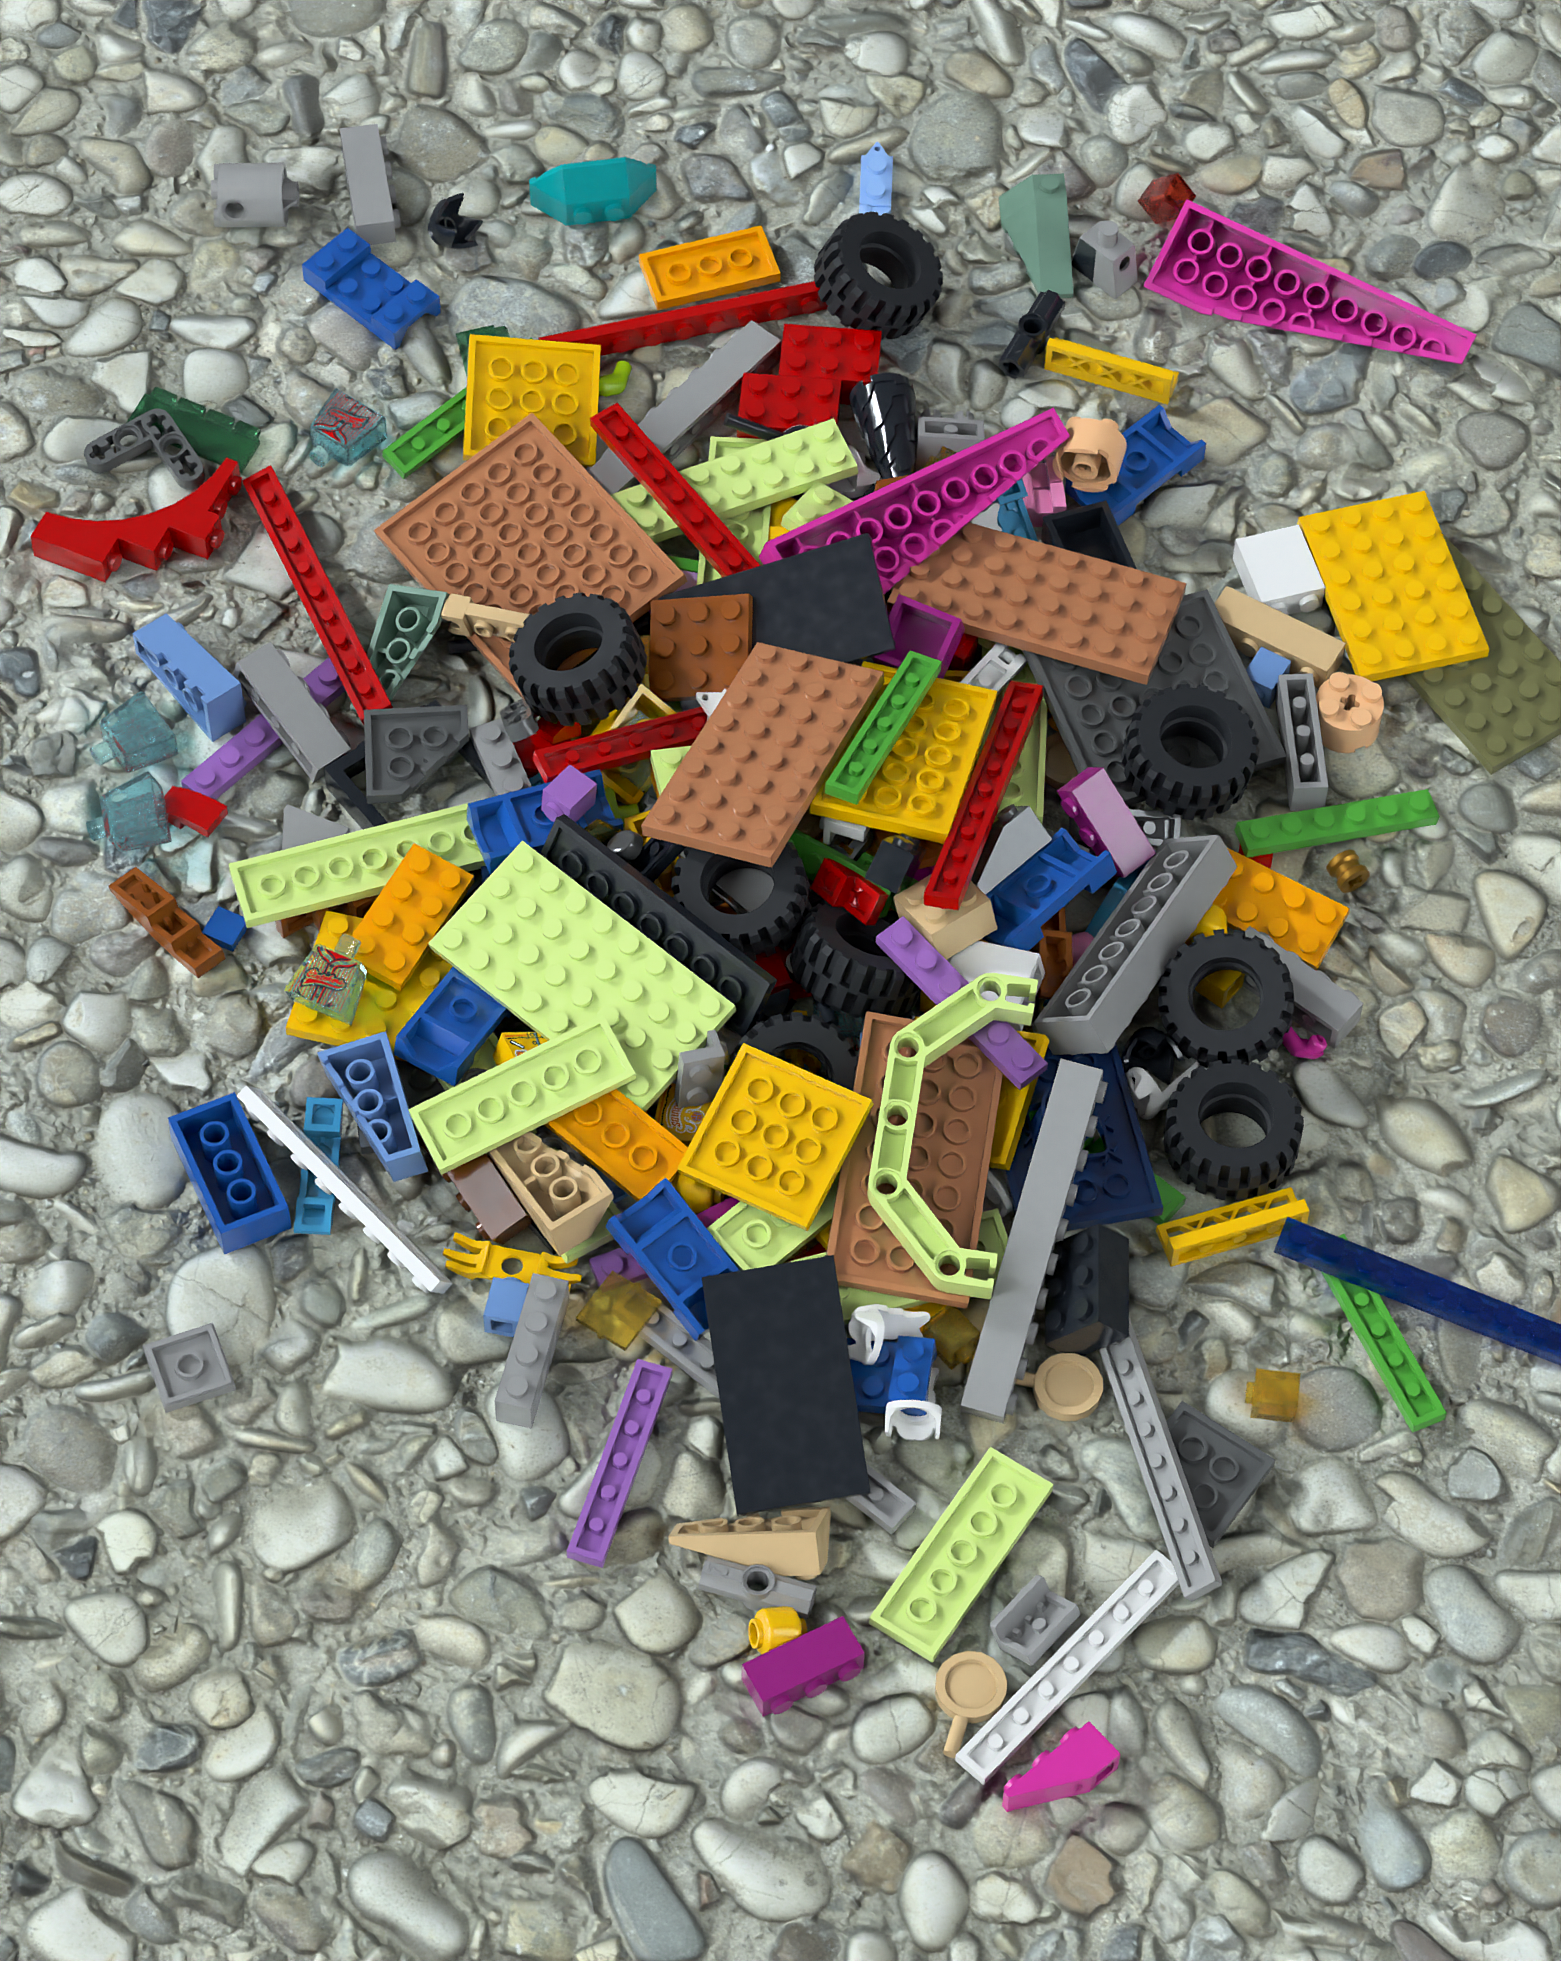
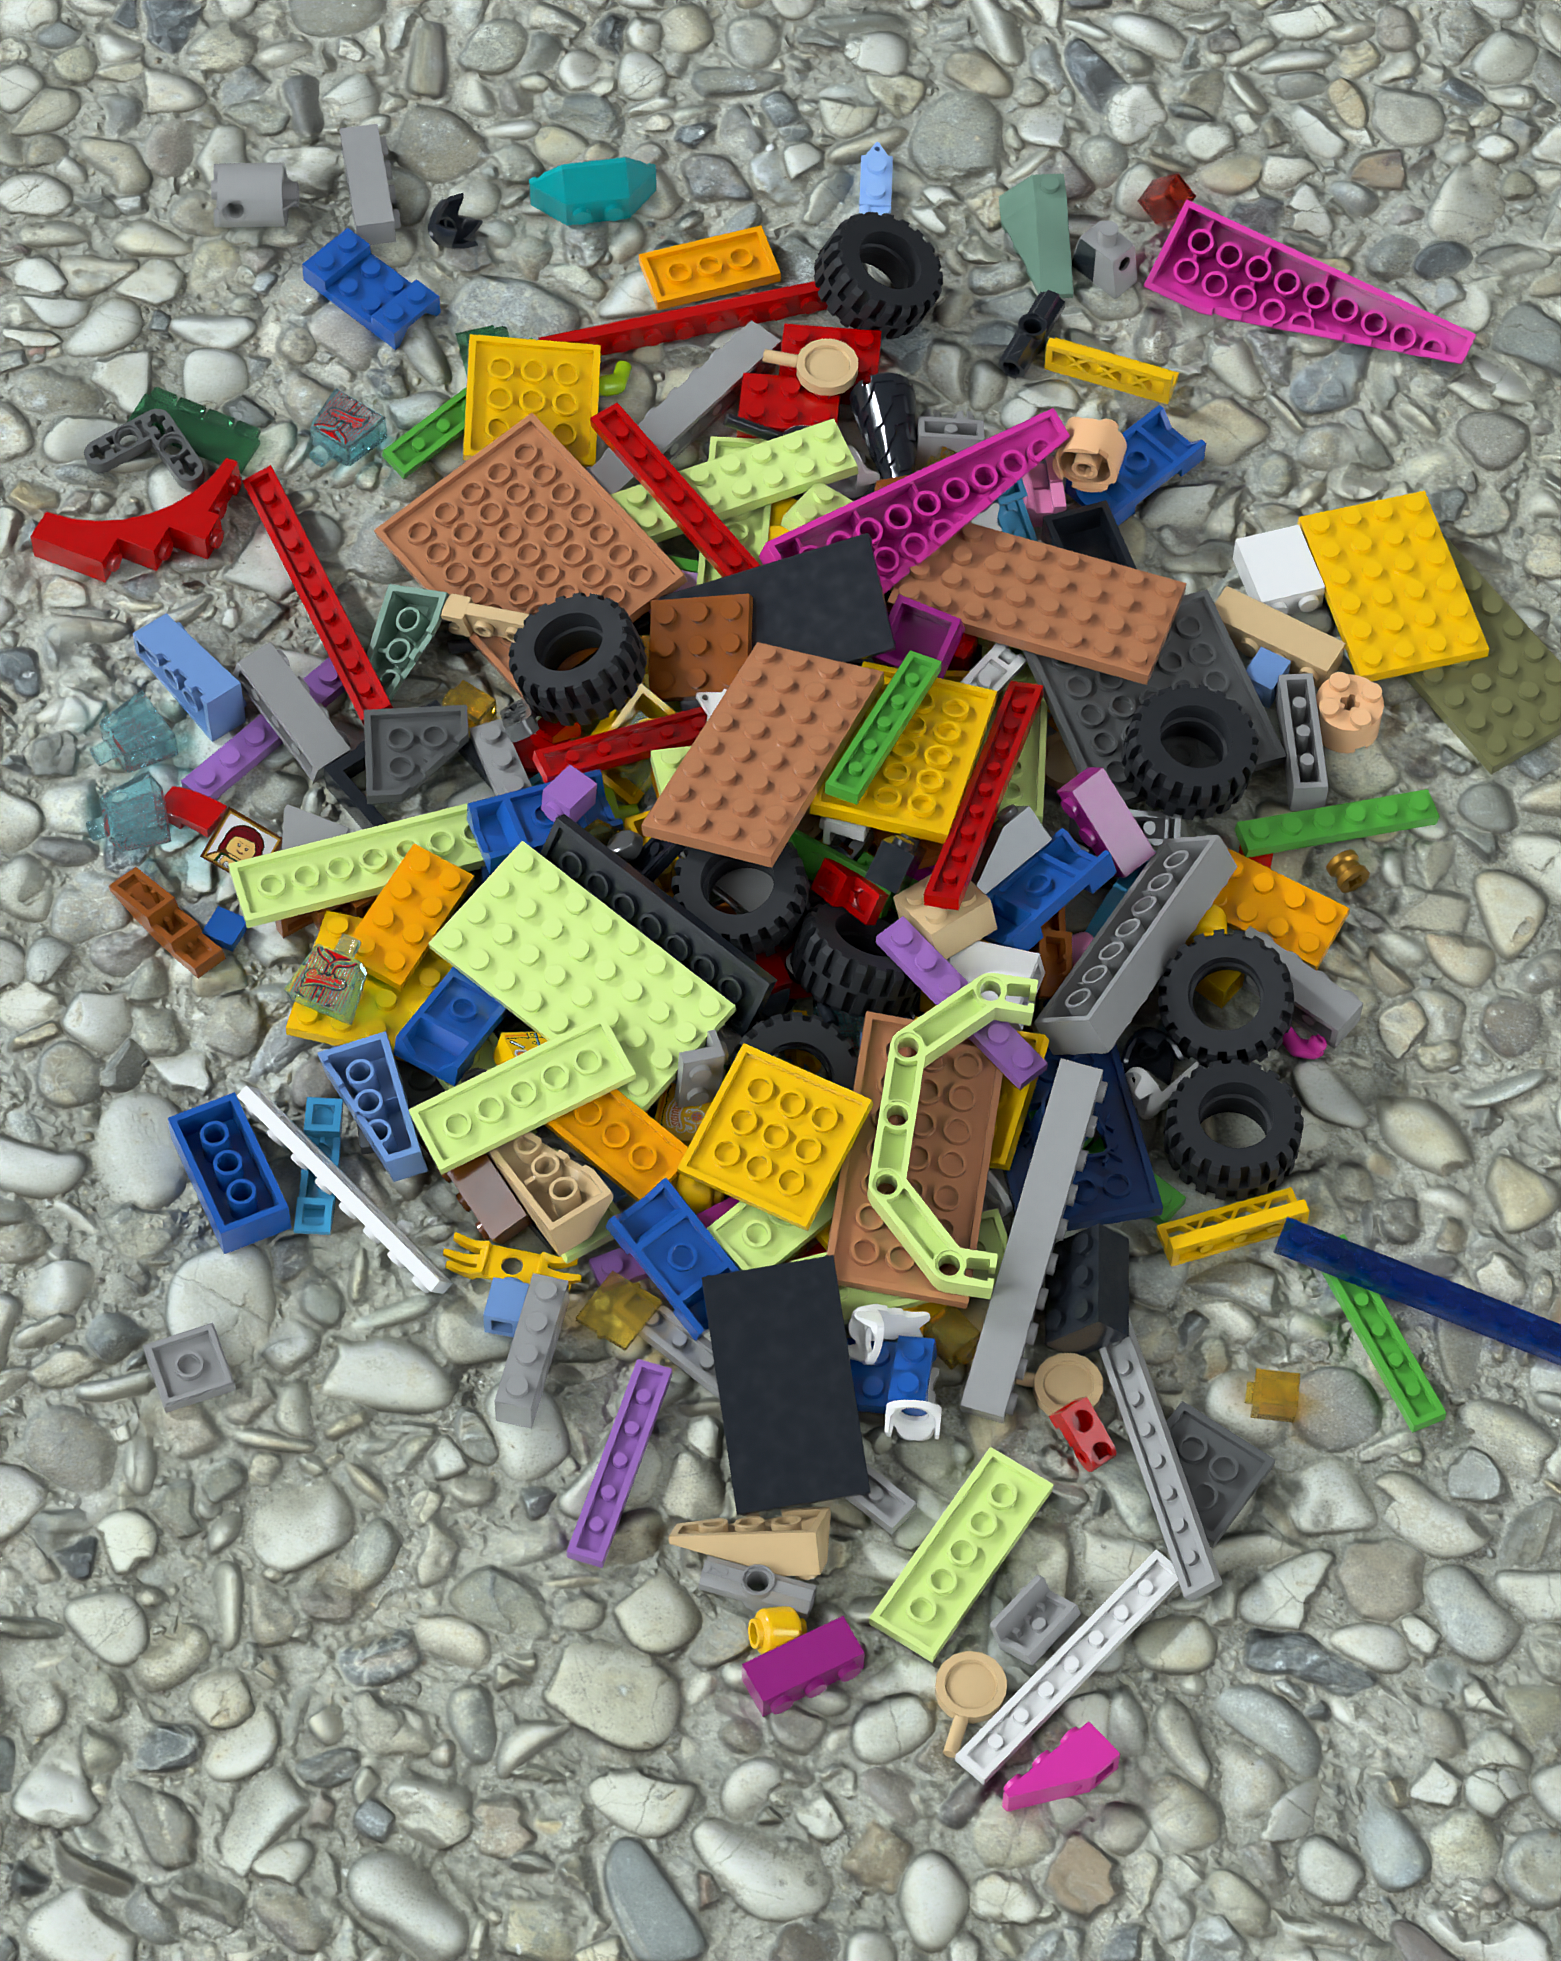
none -> sticker [200,807,283,874]
none -> clear yellow brick [442,680,497,737]
none -> tan piece [763,339,858,396]
none -> red leg [1048,1396,1116,1472]

